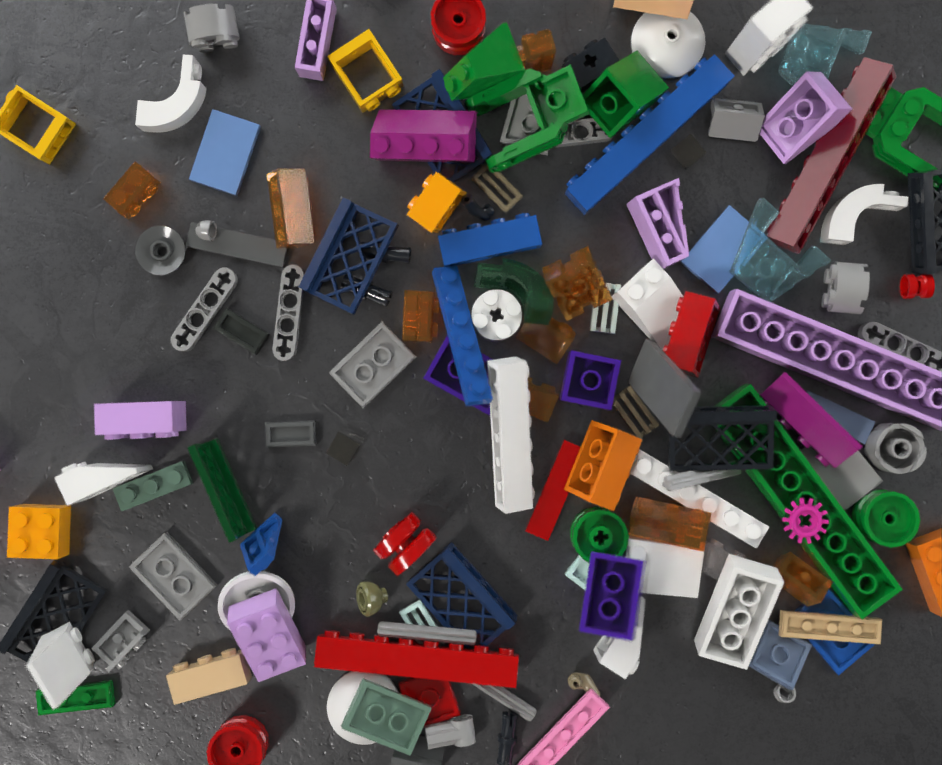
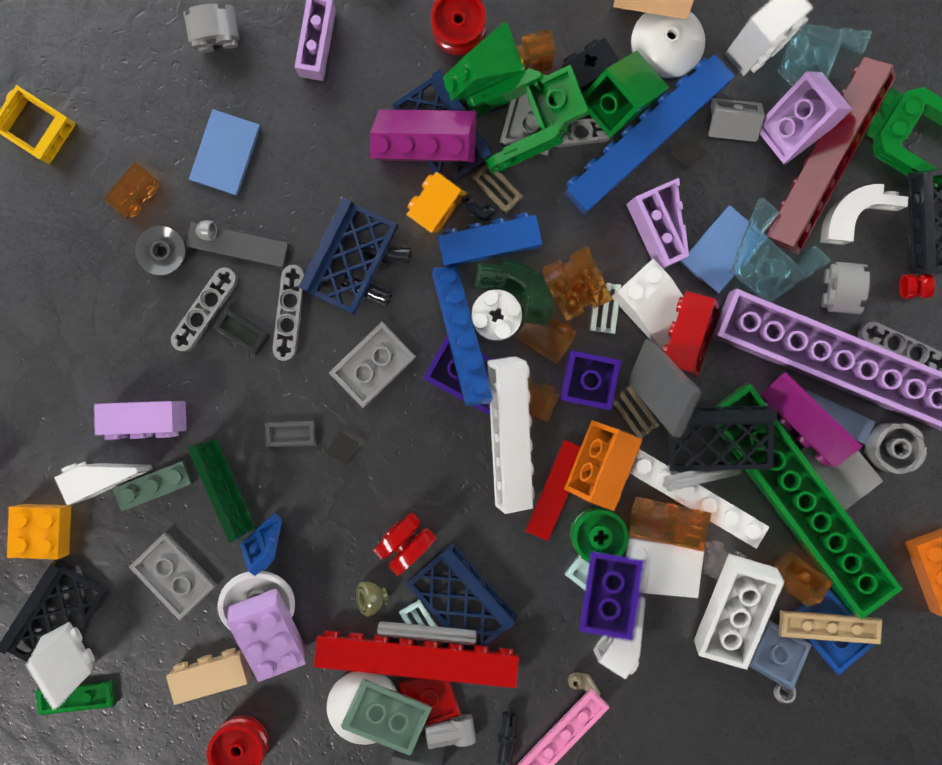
light grey bracket [91,610,150,672] -> none
white arch [135,54,207,132] -> none
clear orange brick [267,168,315,249] -> none
yellow window [327,29,404,113] -> none
clear orange brick [402,290,440,343] -> none
light grey axle [473,684,537,722] -> none
dark pink gear [782,498,829,544] -> none
green wheel [851,488,920,548] -> none

